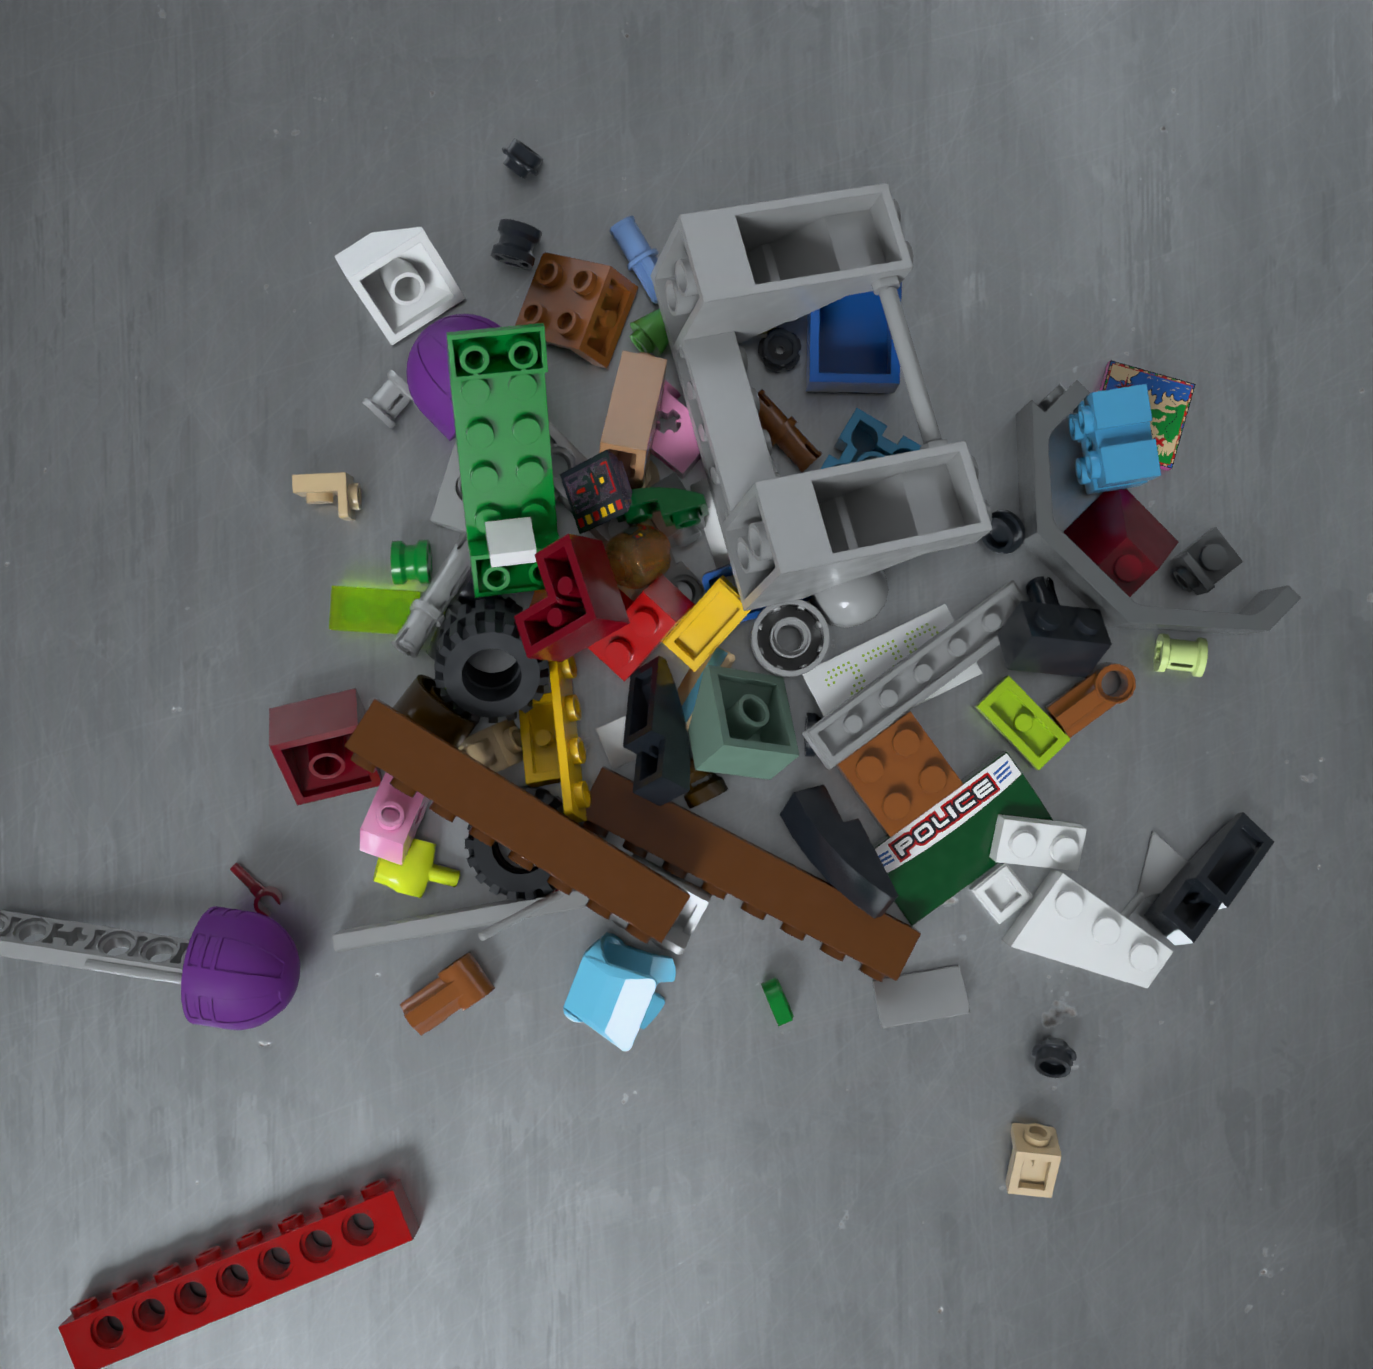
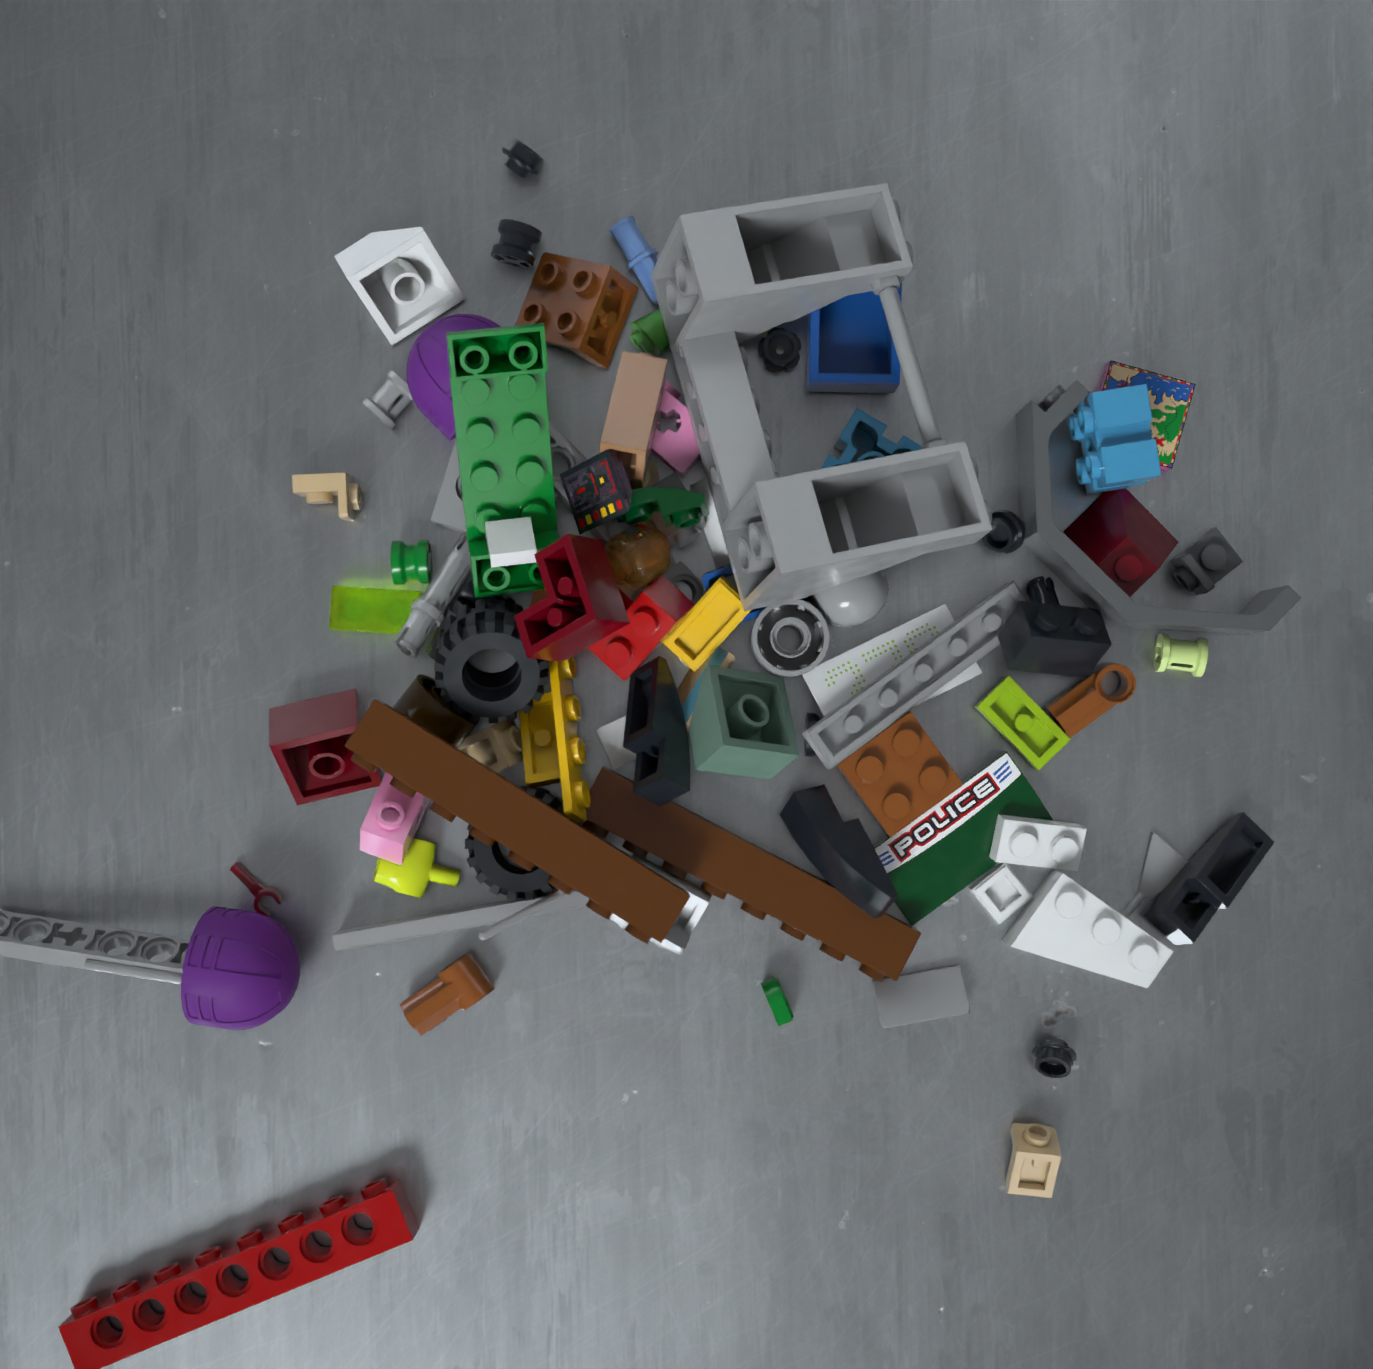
medium azure piece [563,932,676,1051] -> none
dark brown wheel [684,757,728,809] -> none
dark orange pin [758,389,823,473] -> none

